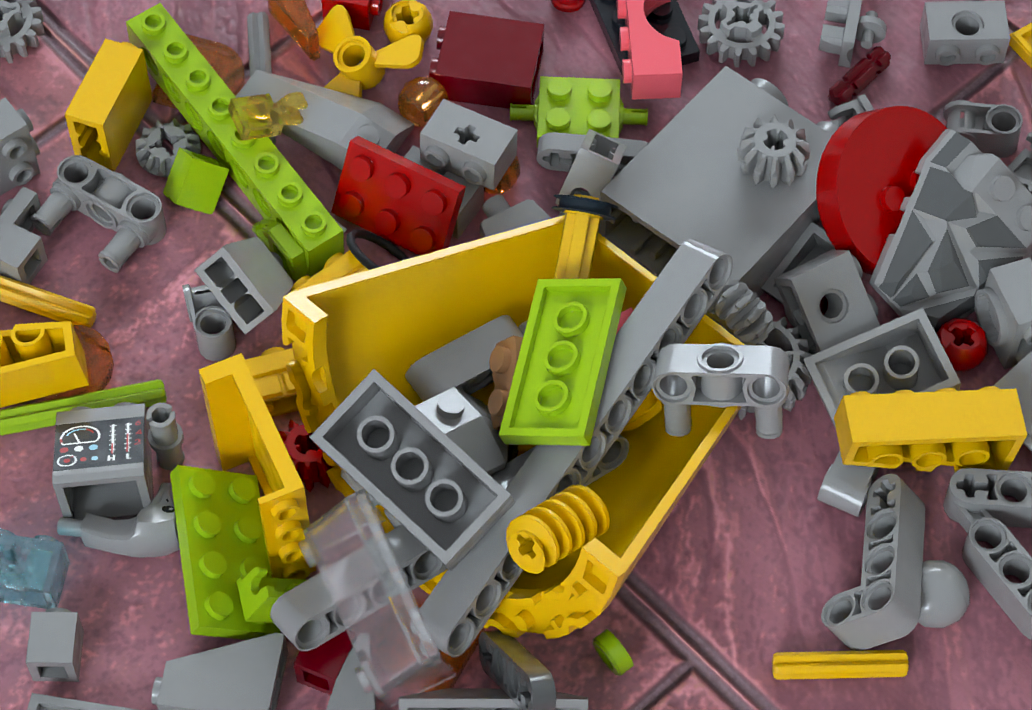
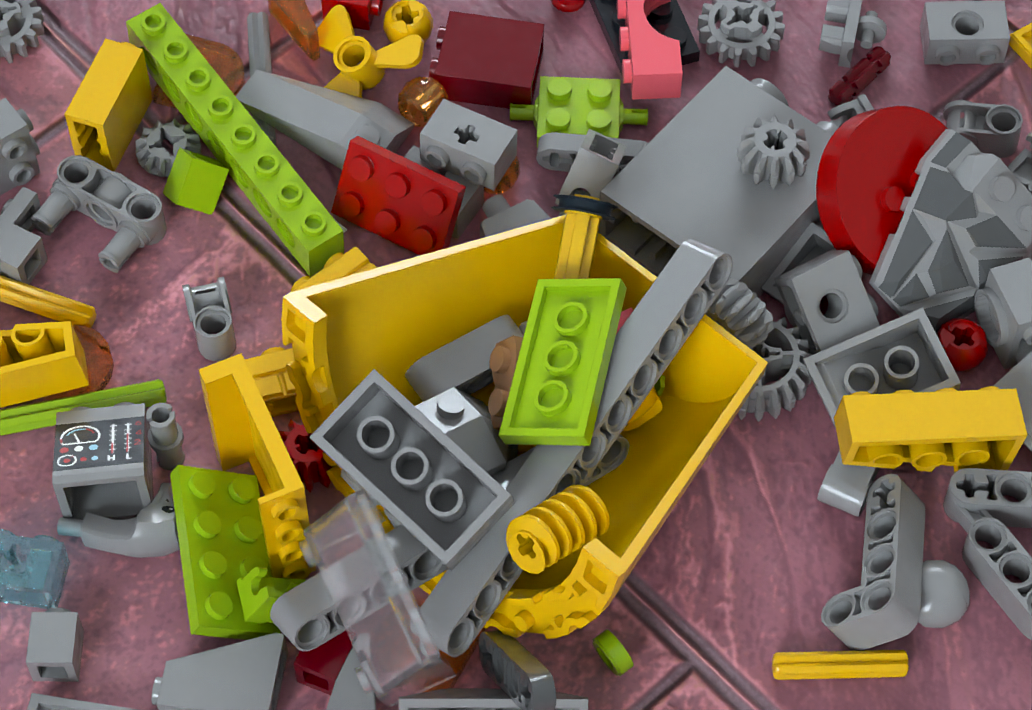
light grey torso [194,237,294,334] -> none
clear yellow plate [228,92,308,140] -> none
lime tile [252,218,308,281] -> none
black piece [346,229,410,270] -> none
light grey piece [652,343,790,439] -> none

